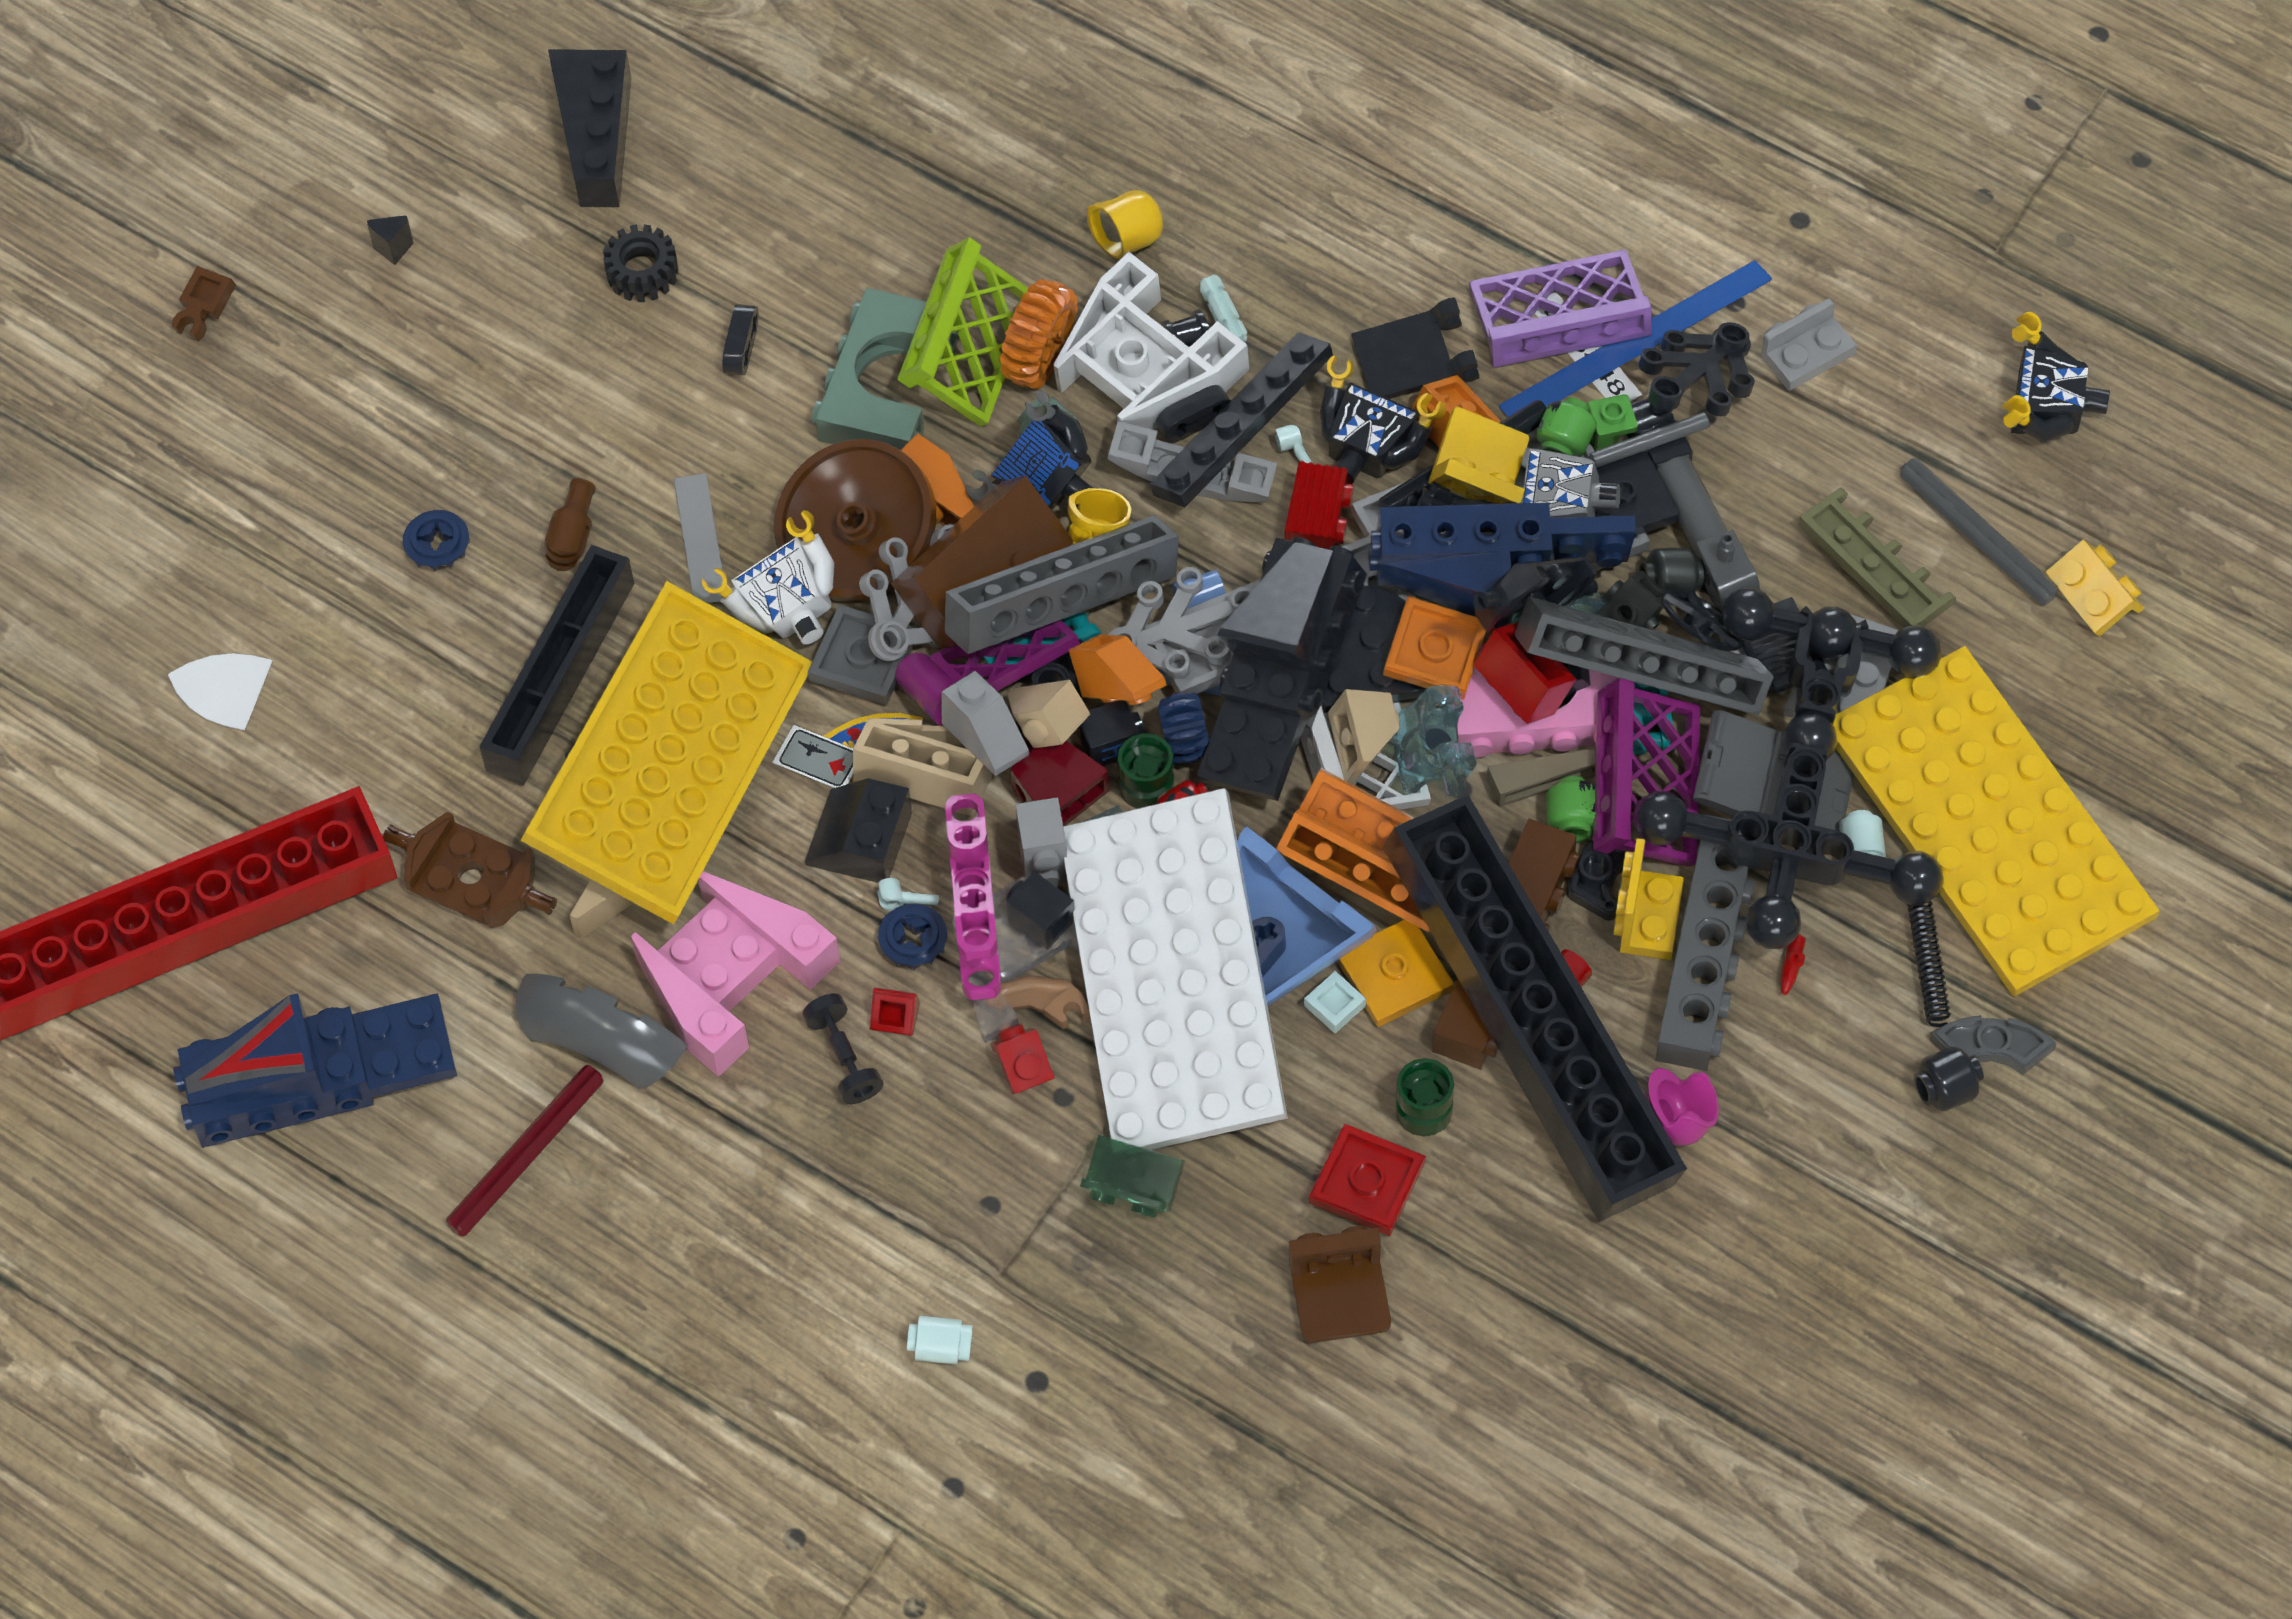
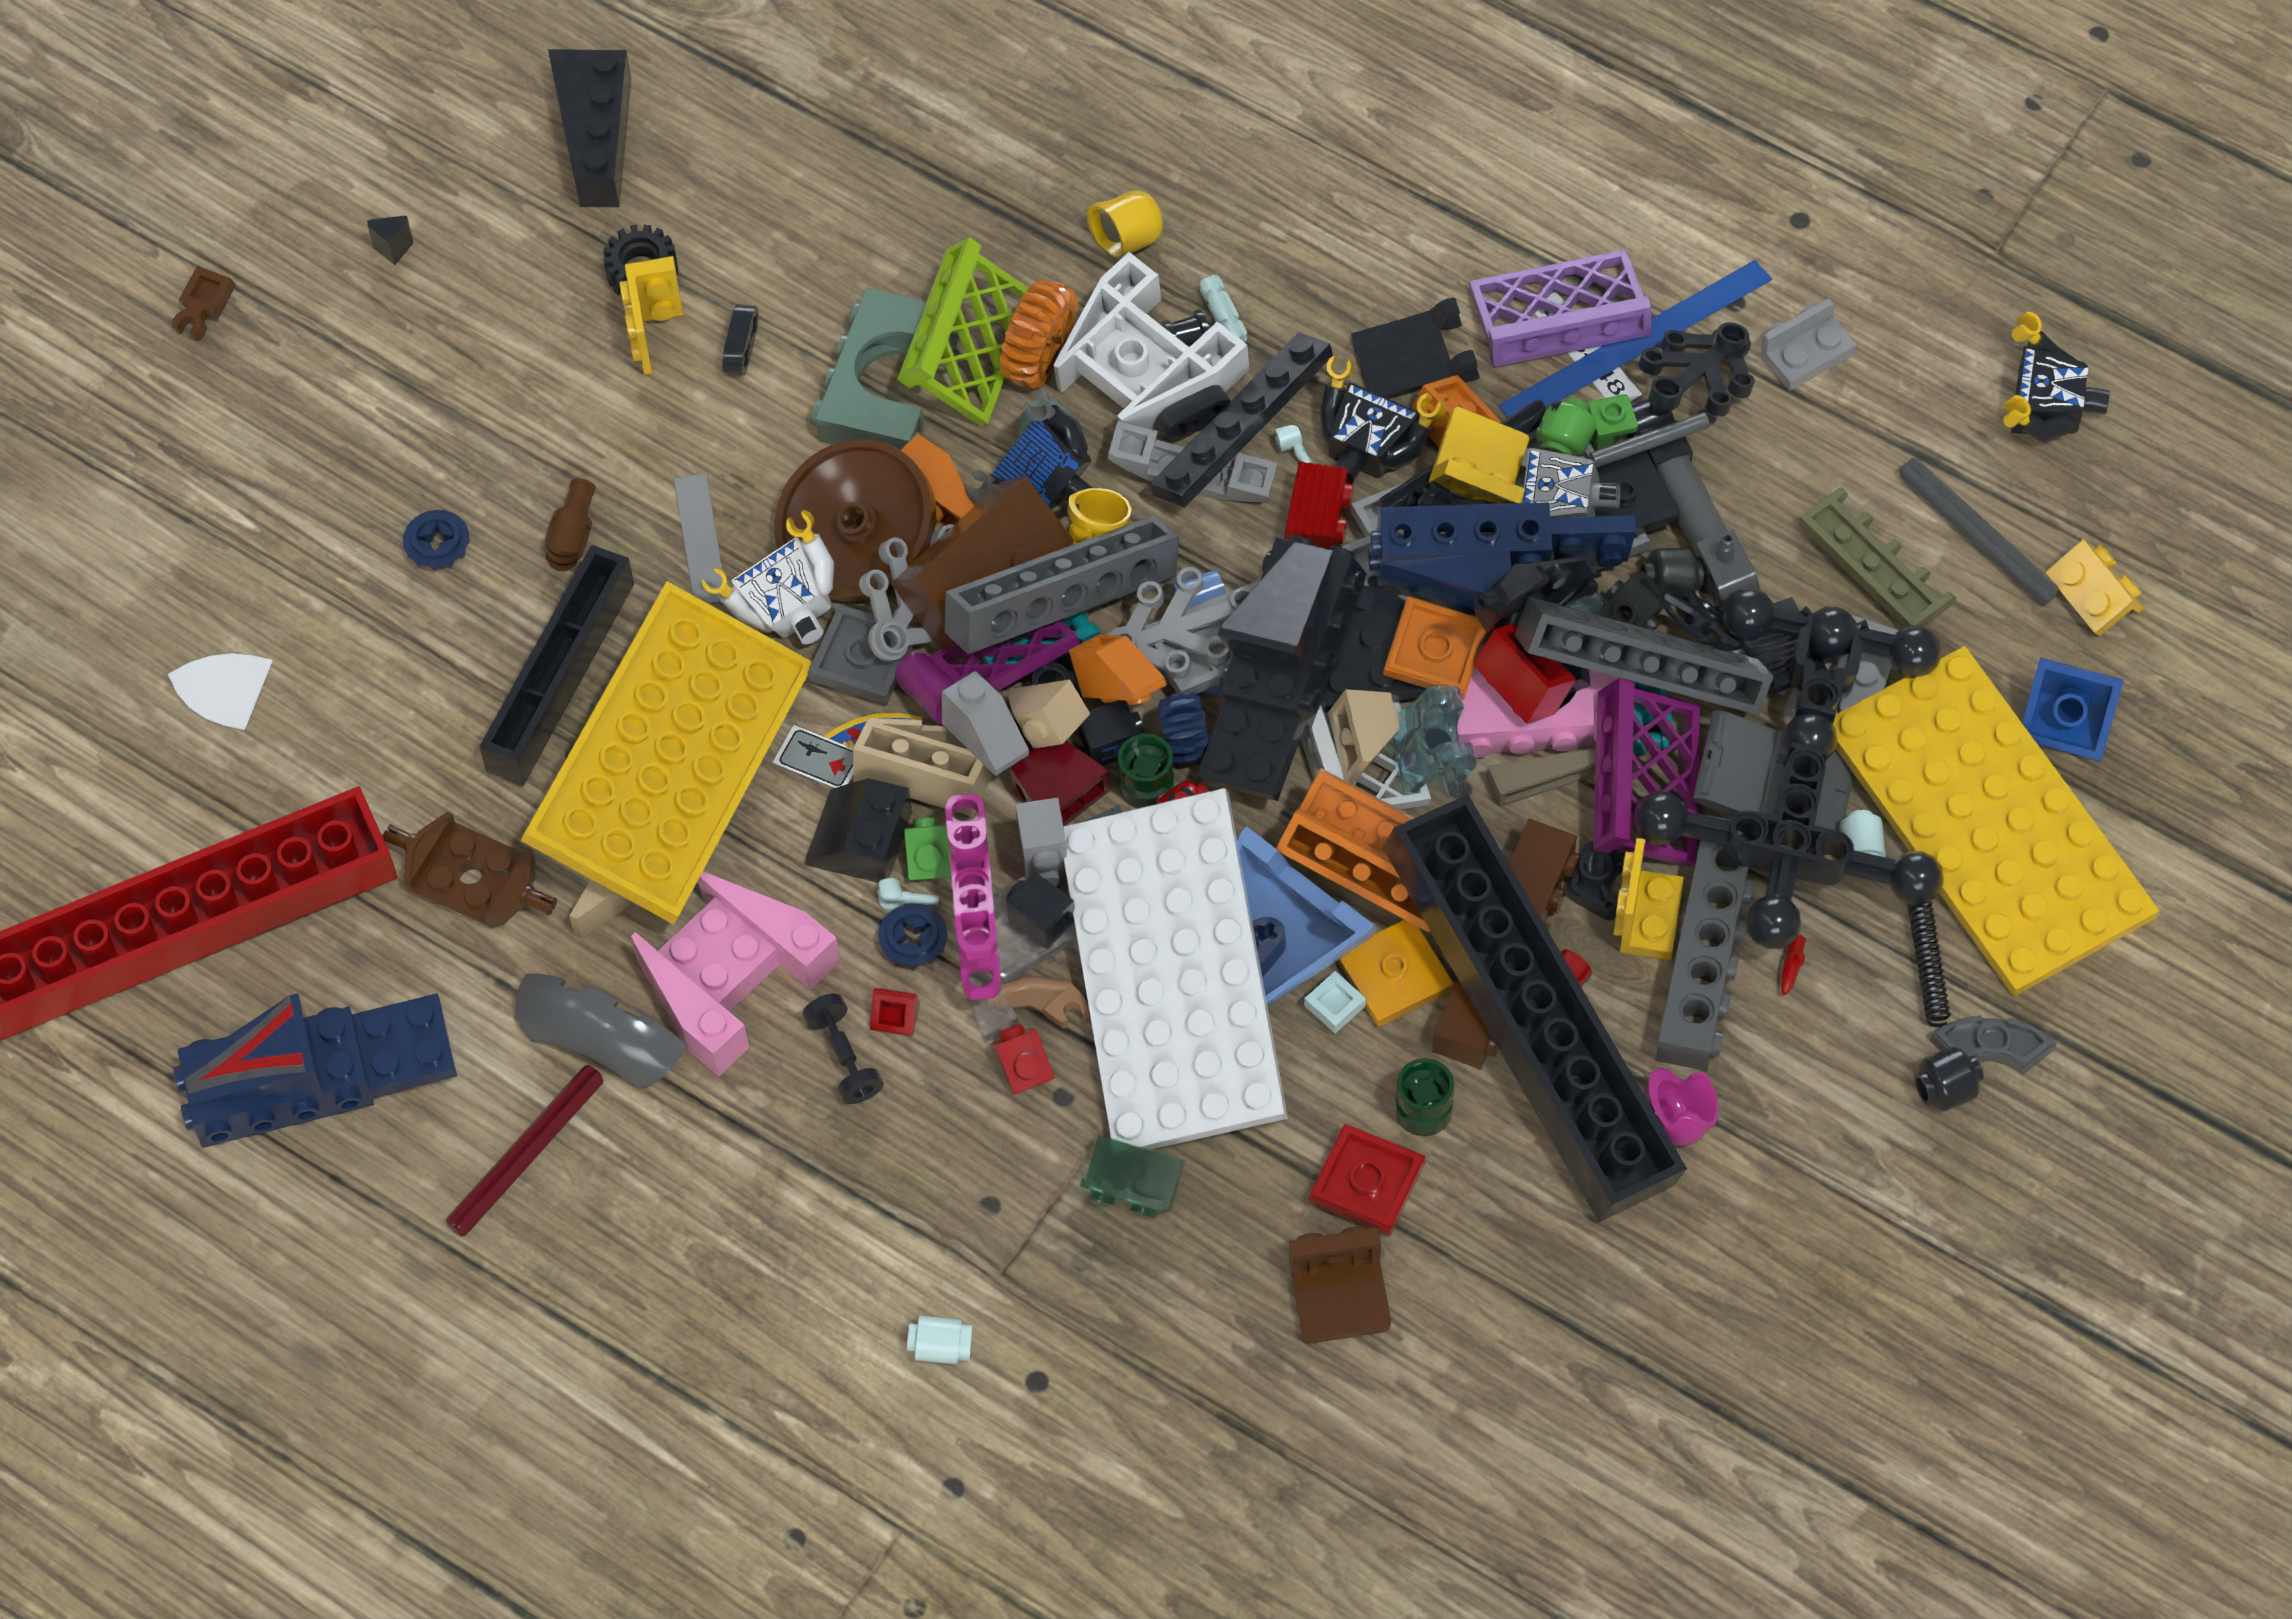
bright green head [1546,776,1596,843] -> none
none -> yellow bracket [620,256,683,375]
none -> bright green bracket [905,817,951,880]
none -> blue slope [2022,657,2124,761]

